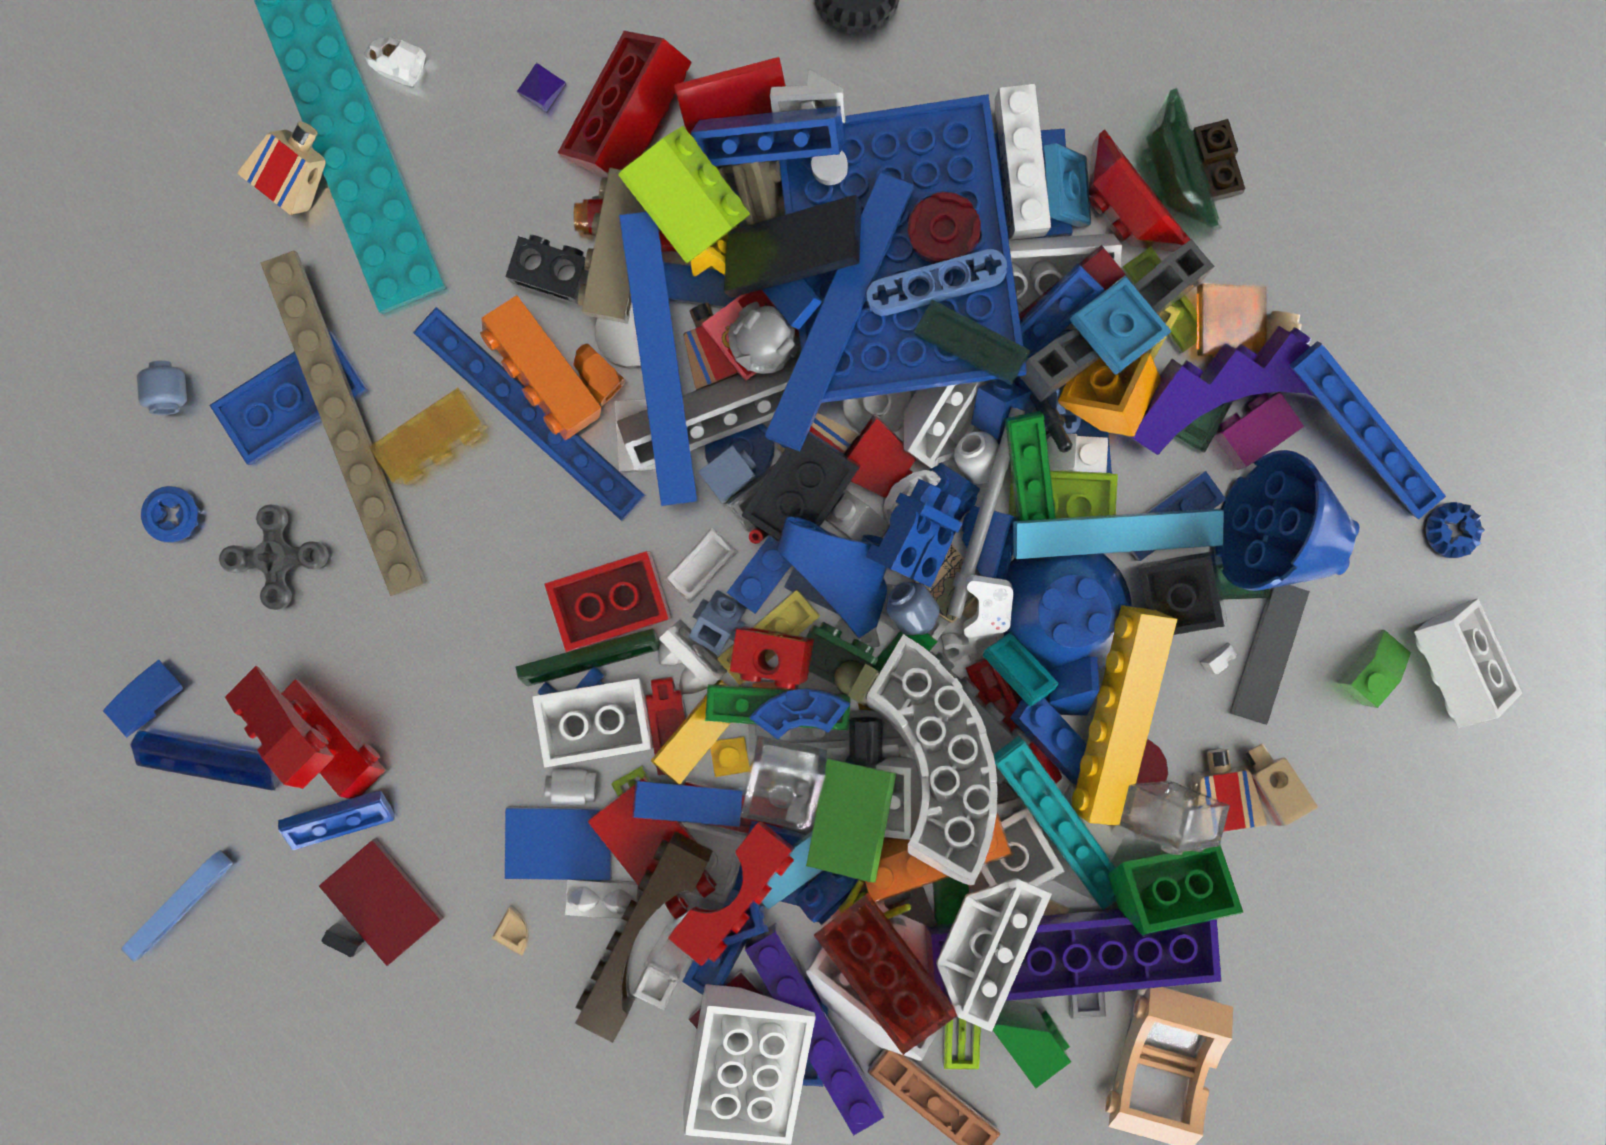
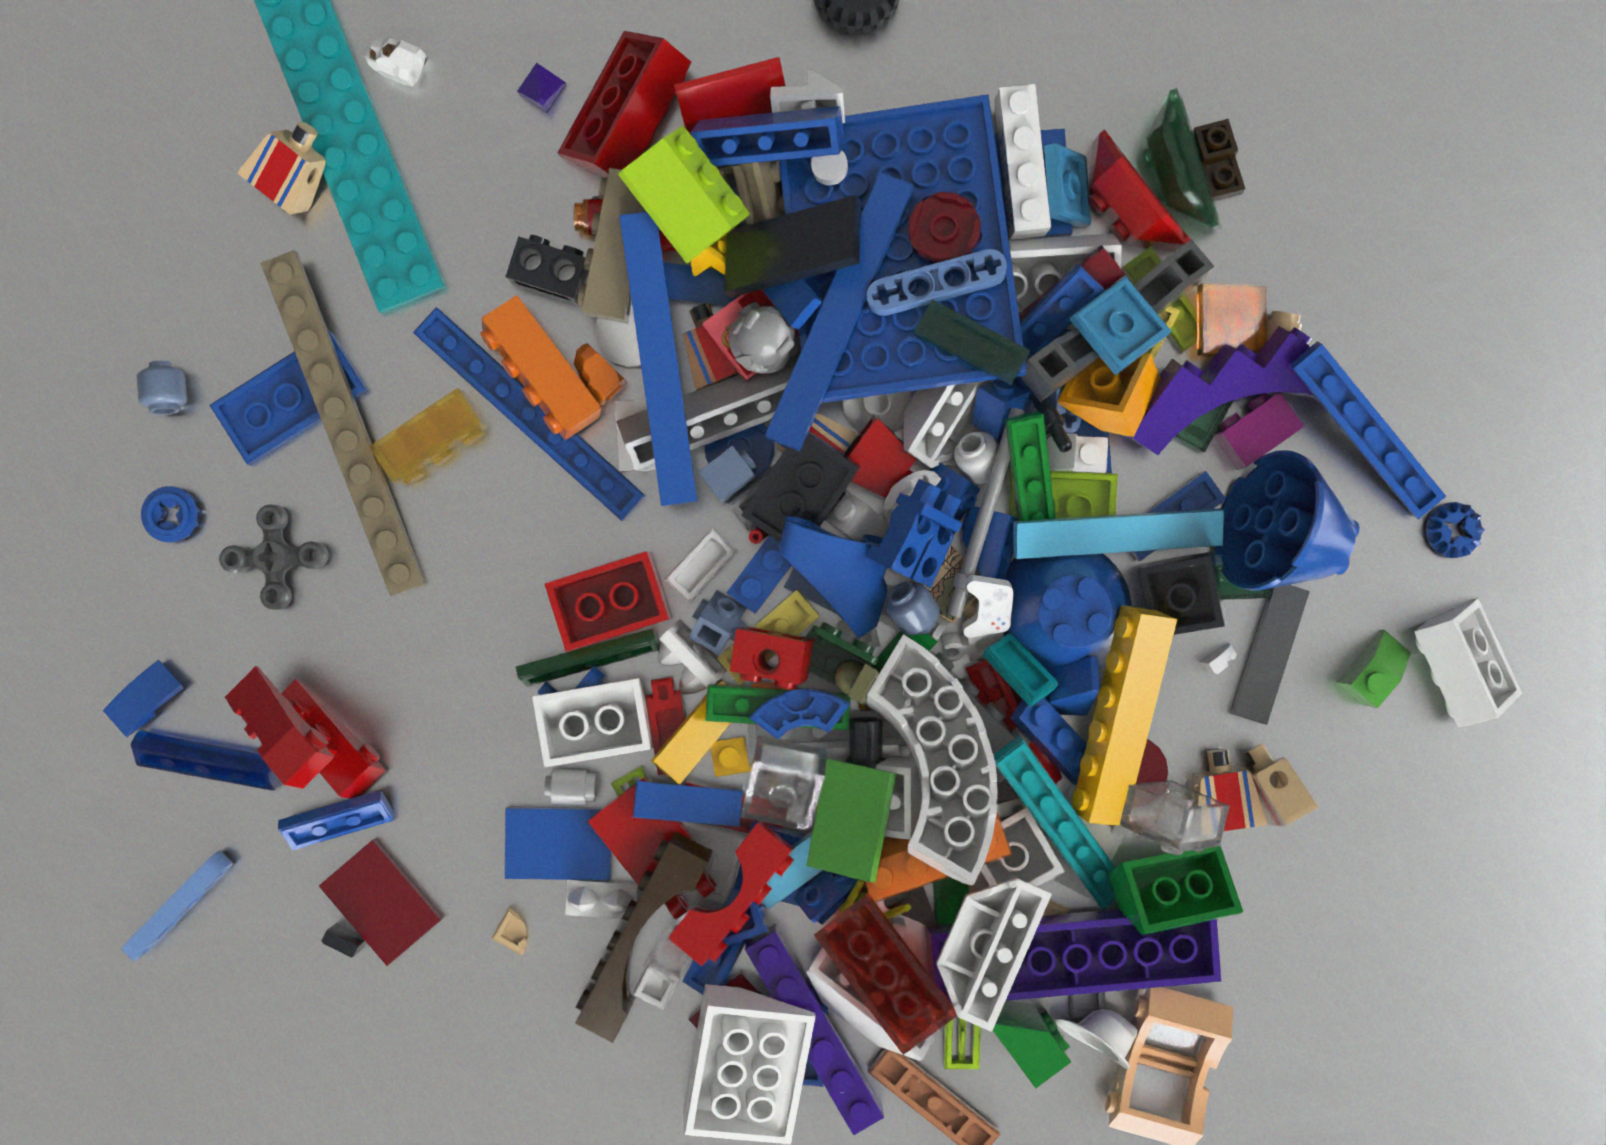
none -> white piece [1055,1009,1138,1069]

